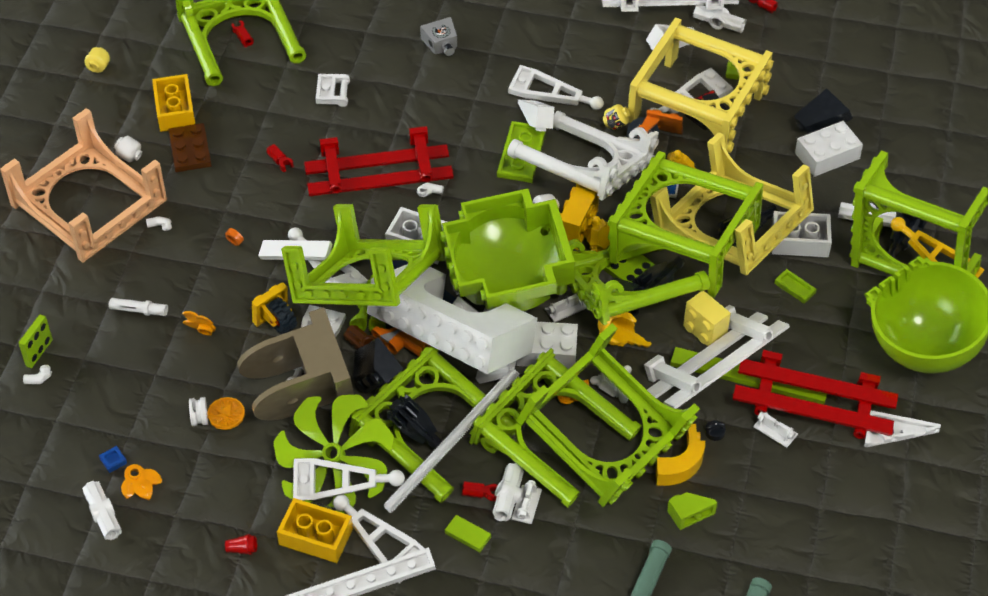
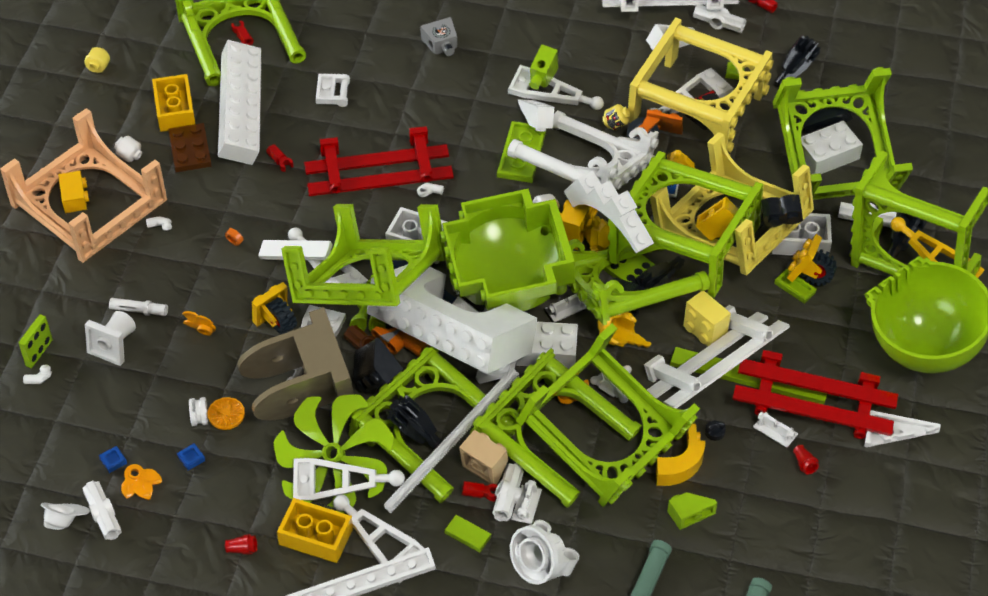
none -> white piece [41,503,90,530]
none -> yellow brick [58,171,89,213]
none -> white plant [85,311,136,366]
none -> blue tile [177,443,206,471]
none -> white brick [218,40,261,165]
none -> tan slope [459,430,508,484]
none -> white piece [510,520,579,585]
none -> lime torso [529,44,558,90]
none -> white arch [564,170,654,253]
none -> yellow brick [696,197,738,241]
none -> black brick [761,194,803,227]
none -> lime arch [772,67,913,200]
none -> black piece [774,35,821,88]
none -> plate [787,234,837,286]
none -> red cone [793,445,819,475]

